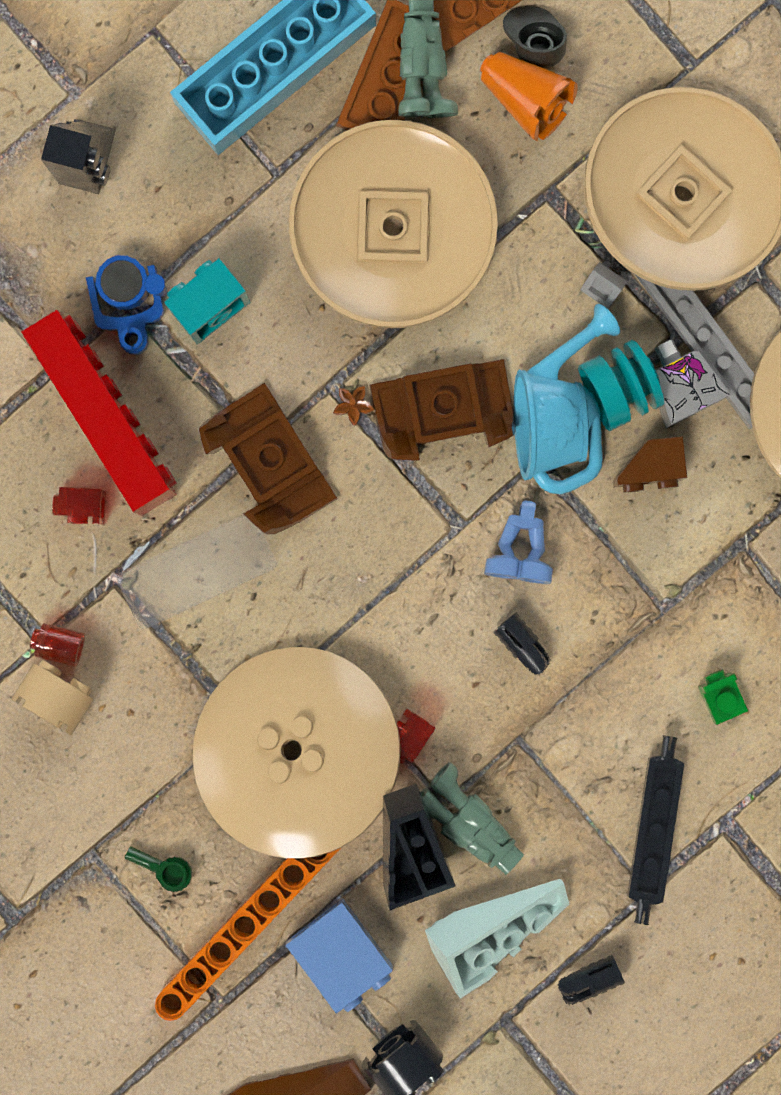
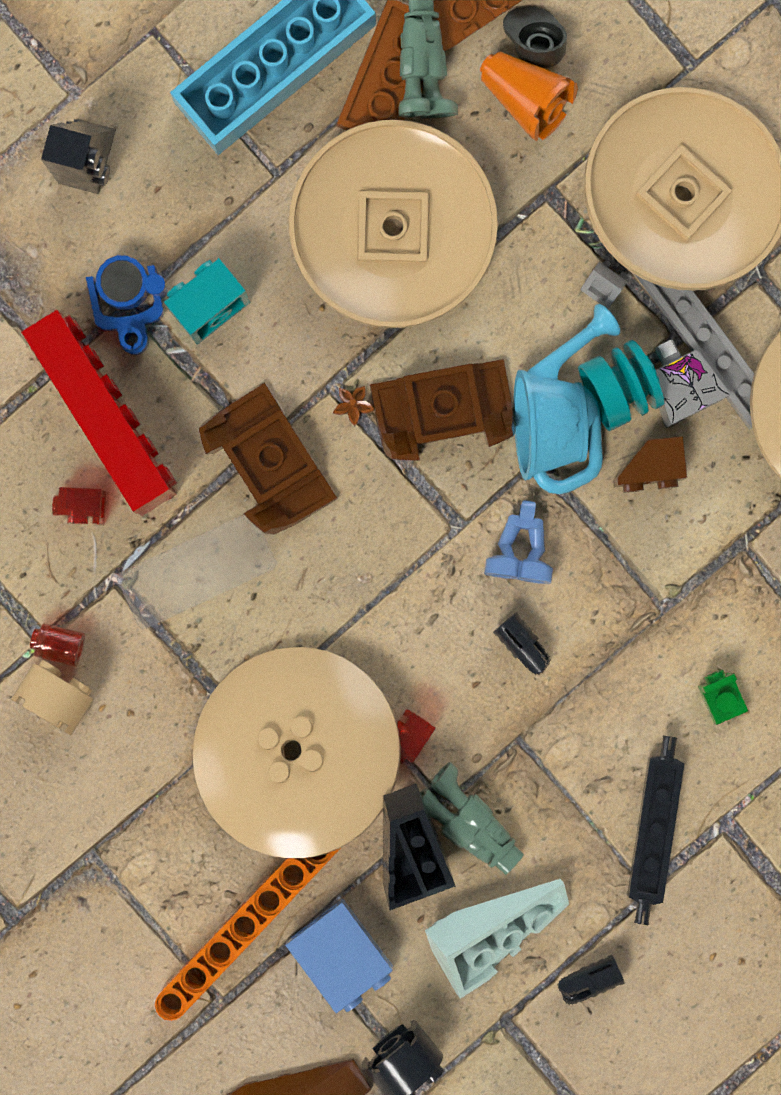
dark green plate [125,846,192,892] -> none

